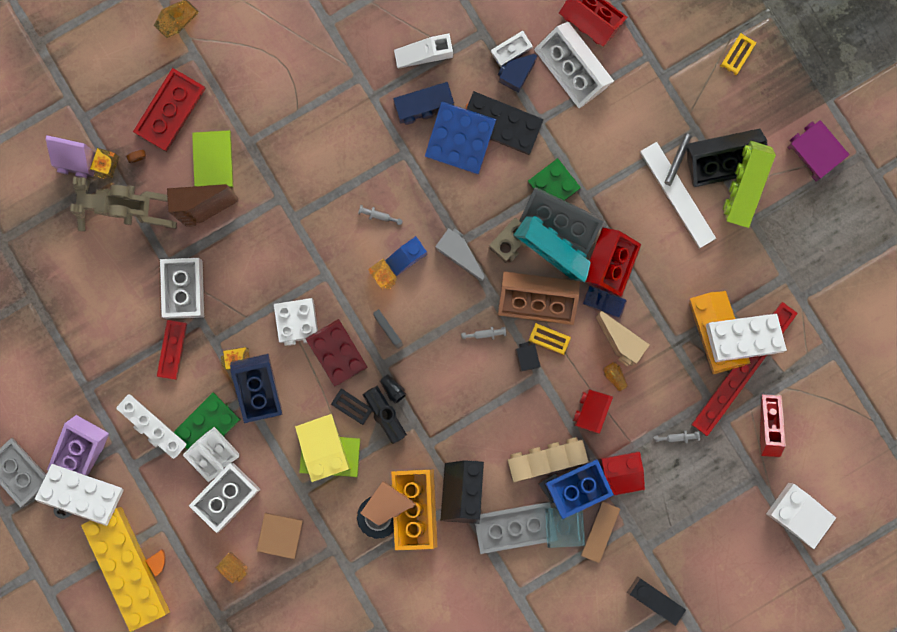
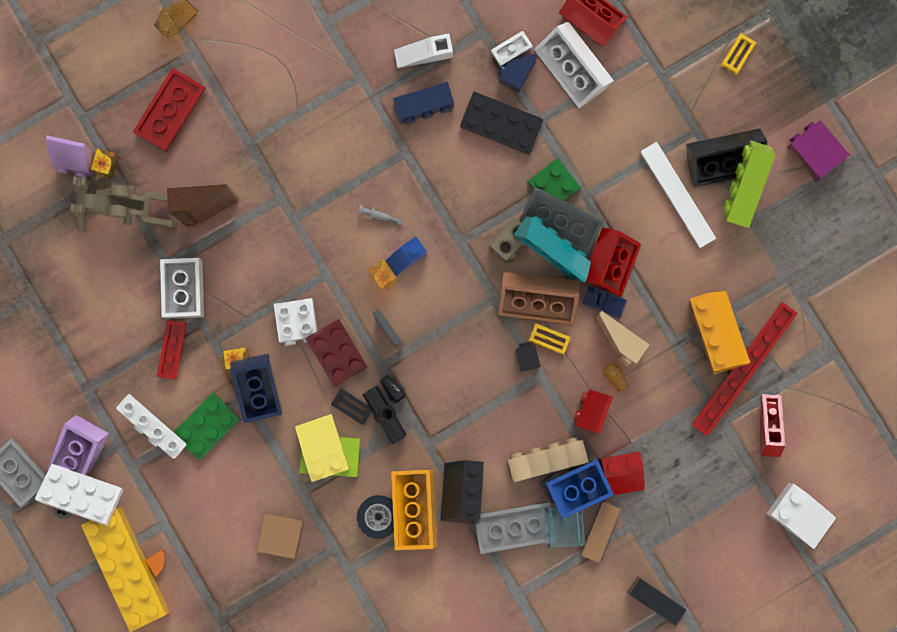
dark orange tile [126,150,146,163] -> none
white slope [183,427,239,482] -> none
white brick [189,463,261,533] -> none
lime tile [192,130,234,188] -> none
clear yellow brick [215,552,248,584] -> none
nougat slope [361,481,416,525] -> none
blue plate [425,101,496,174] -> none
light grey slope [435,228,484,282] -> none
light grey piece [461,327,507,340] -> none
light grey piece [653,430,700,443] -> none
flat silver bar [664,133,692,186] -> none
white plate [706,314,787,362] -> none

